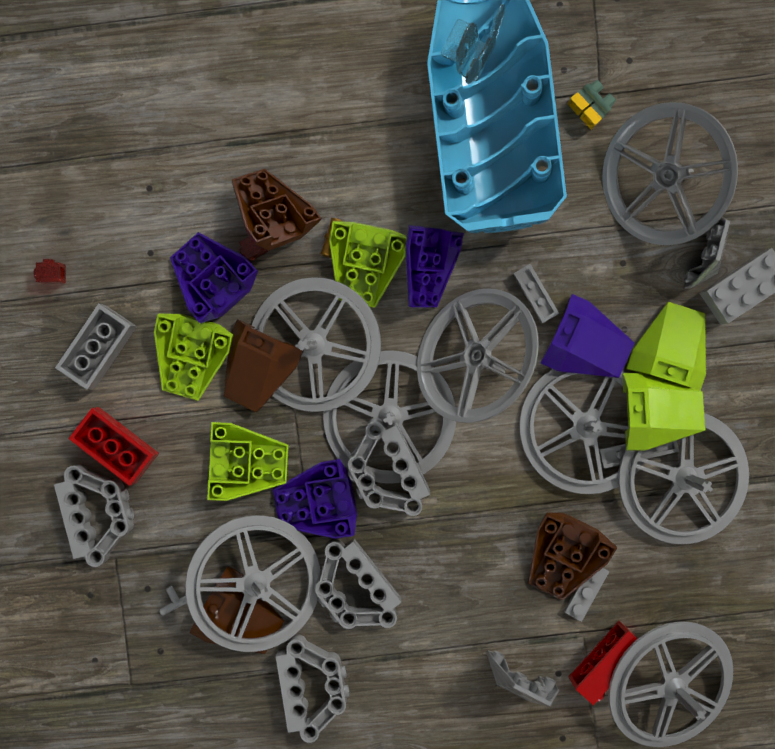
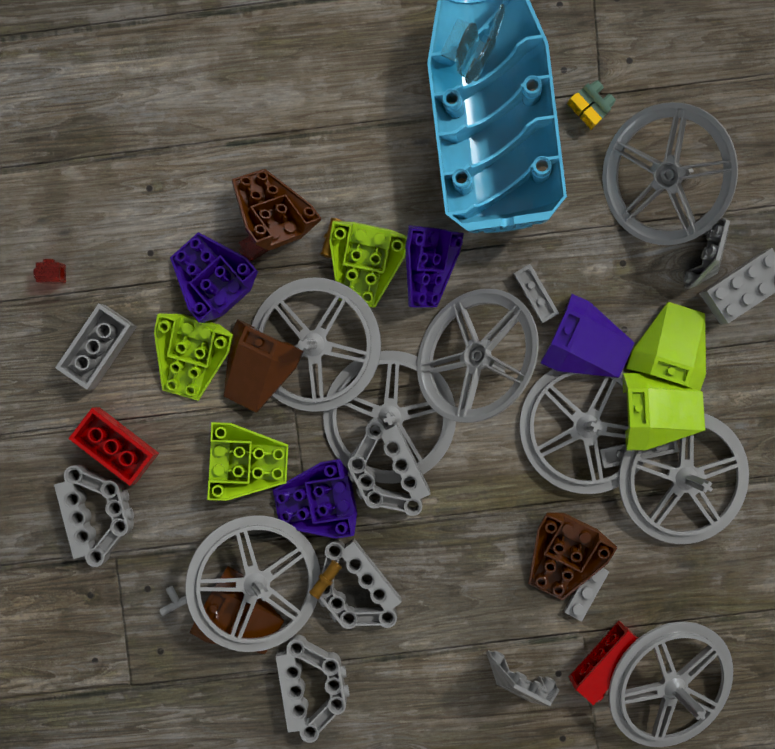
none -> pearl gold pin [309,560,342,599]

